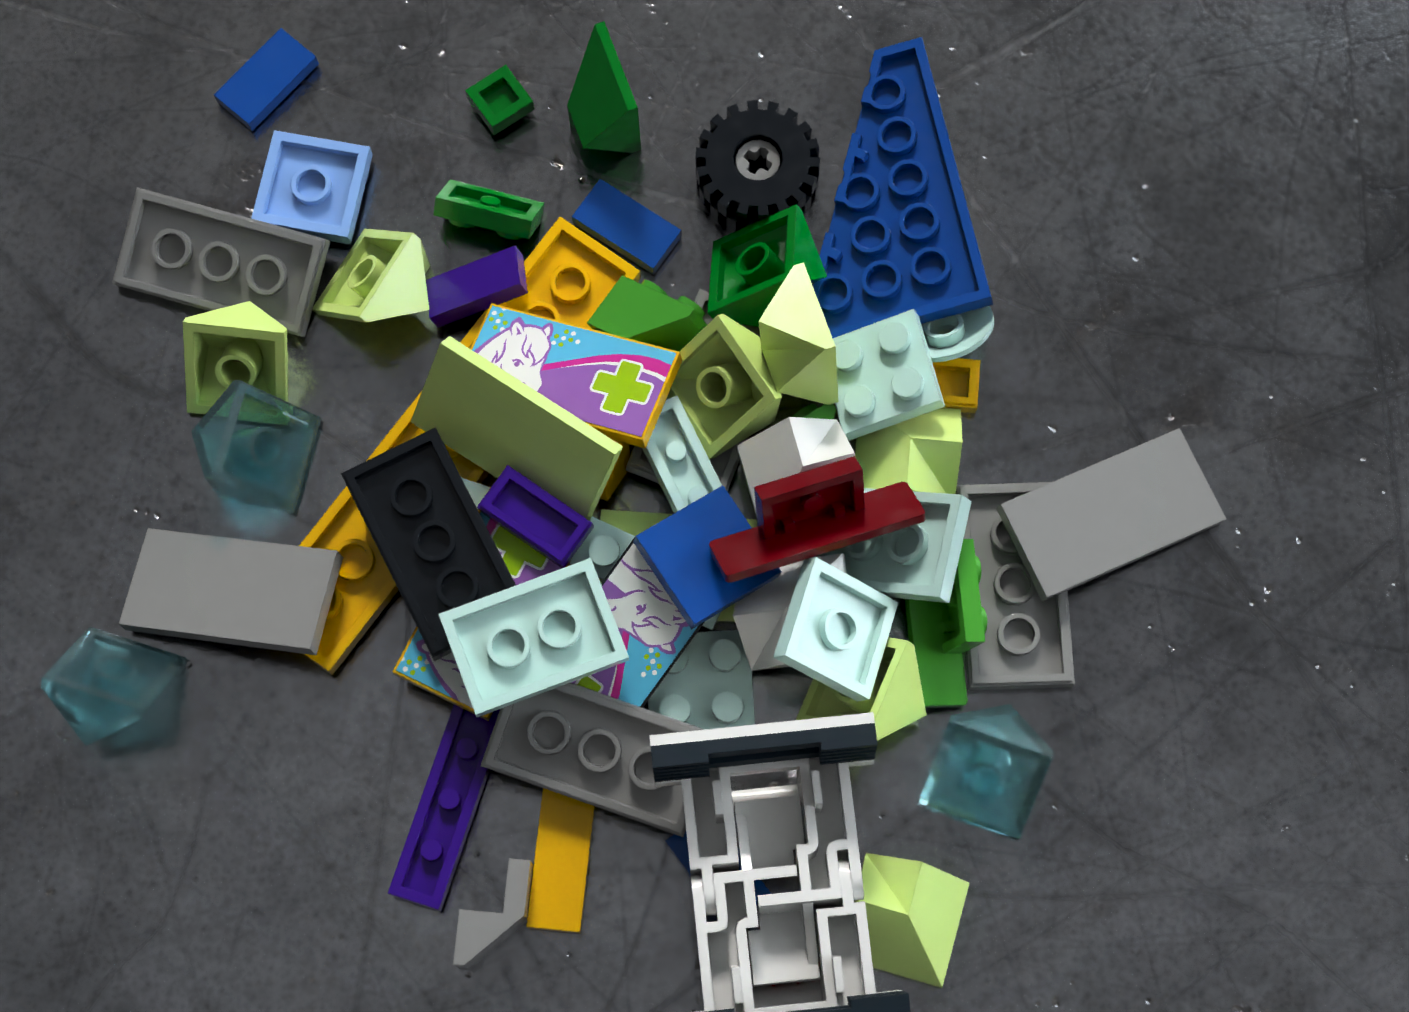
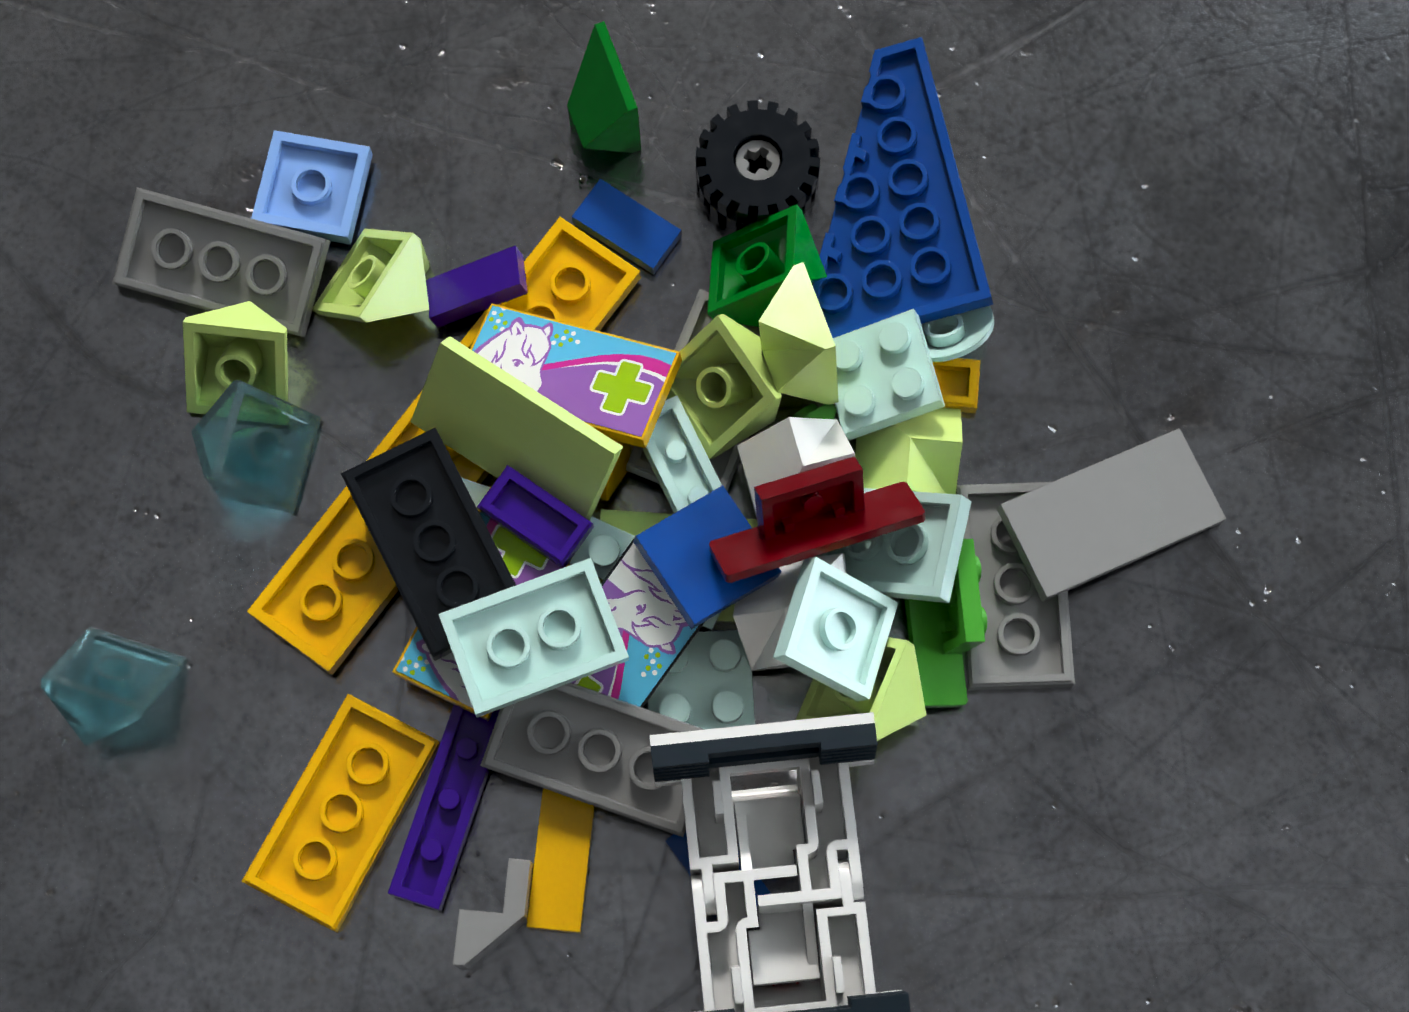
light grey tile [119,528,343,655] -> none
blue tile [214,28,319,131] -> none
green plate [433,179,544,240] -> none
green plate [465,65,535,135] -> none
bright green slope [587,275,707,351] -> none
yellowish green slope [854,853,969,988] -> none
clear light blue slope [918,704,1054,839] -> none
none -> yellow tile [242,694,440,933]

